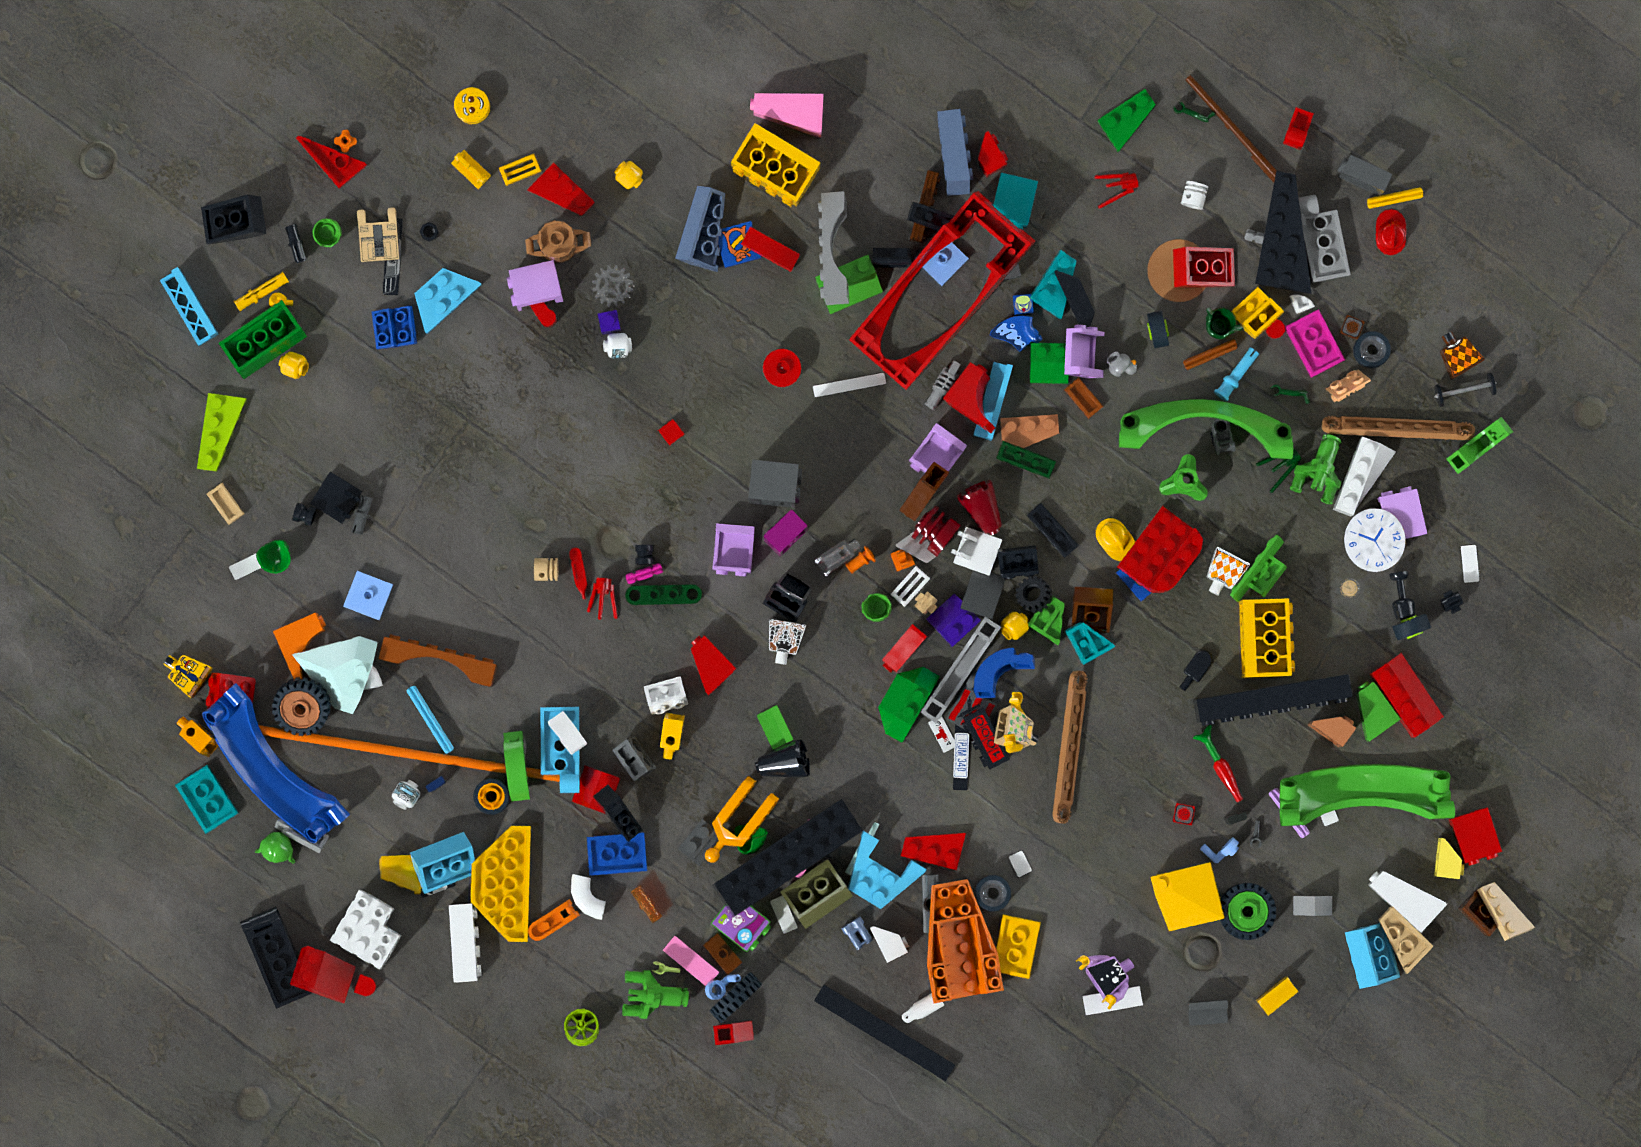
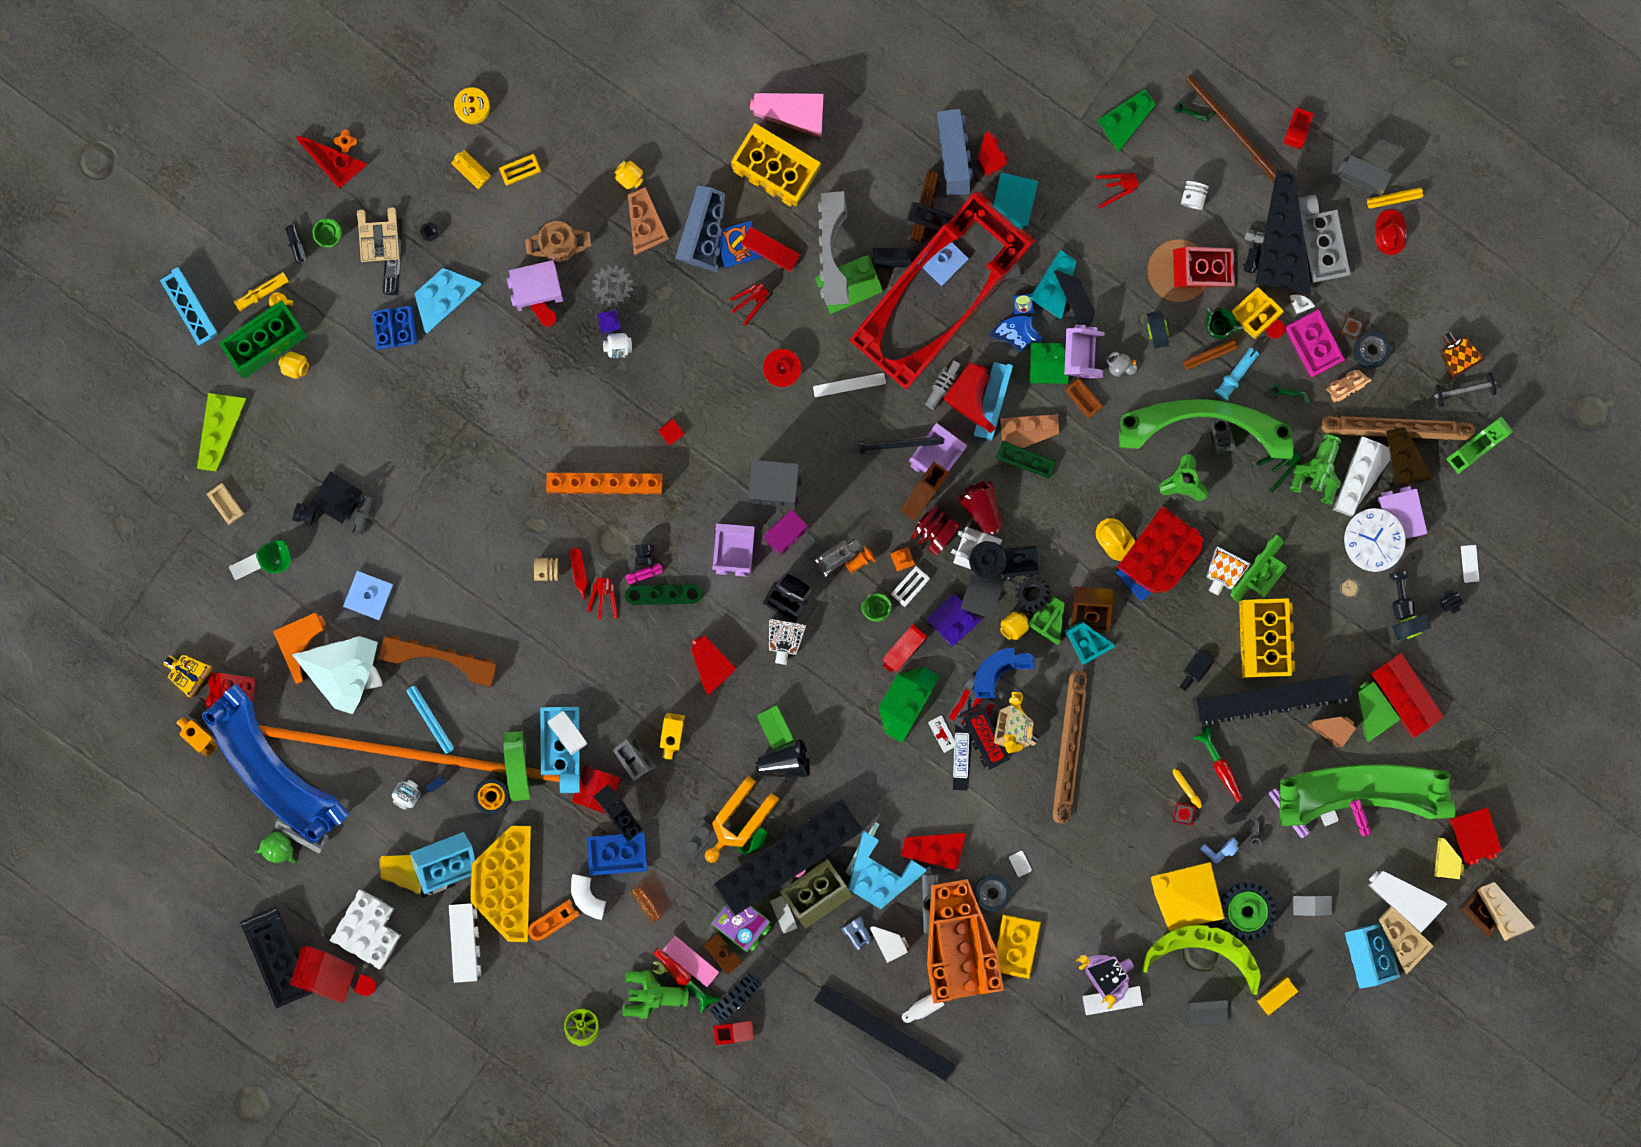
teal tile [175,765,239,834] -> none
black slope [201,194,267,245] -> none
wheel [272,677,331,736] -> none
red wing [527,163,595,216] -> none
white bracket [644,676,688,715] -> none
light blue plate [705,974,741,1000] -> none
white sticker [896,532,936,563] -> none
tan gear [914,591,938,615] -> none
light grey arch [920,617,1001,723] -> none
black tile [1026,503,1079,559] -> none
none -> orange brick [546,473,663,495]
none -> nougat wing [628,187,669,256]
none -> red piece [653,948,720,1013]
none -> red plant [729,283,769,325]
none -> black bar [860,437,945,454]
none -> black tile [969,541,1008,579]
none -> lime windscreen [1142,925,1261,995]
none -> yellow piece [1173,769,1202,808]
none -> black pin [1243,248,1261,273]
none -> dark pink axle [1350,799,1371,836]
none -> dark brown wing [1386,427,1433,487]

